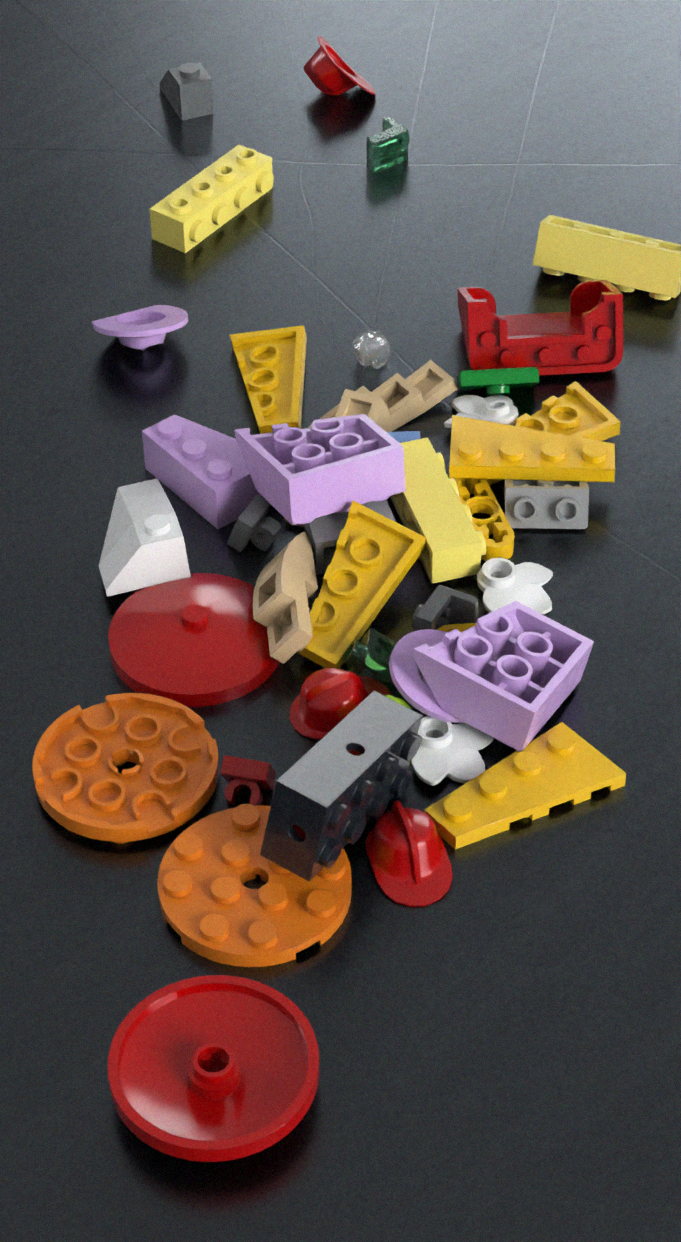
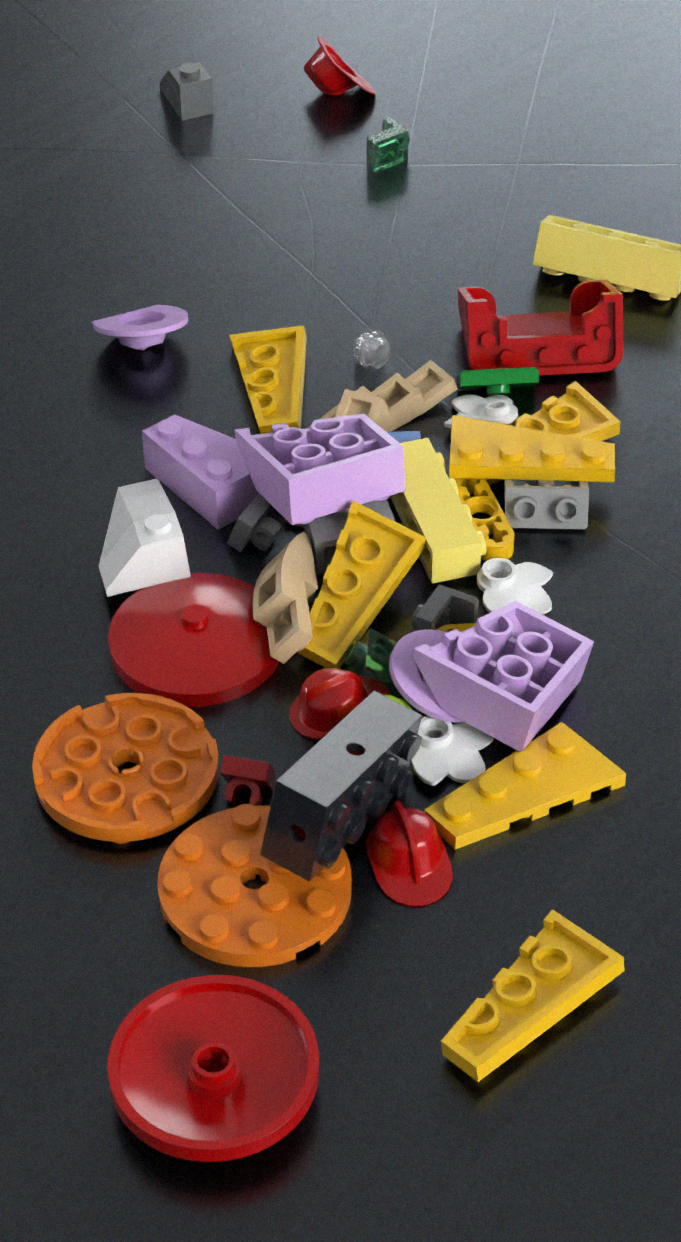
light yellow brick [150,145,274,253] -> none
none -> yellow wing [441,909,625,1082]

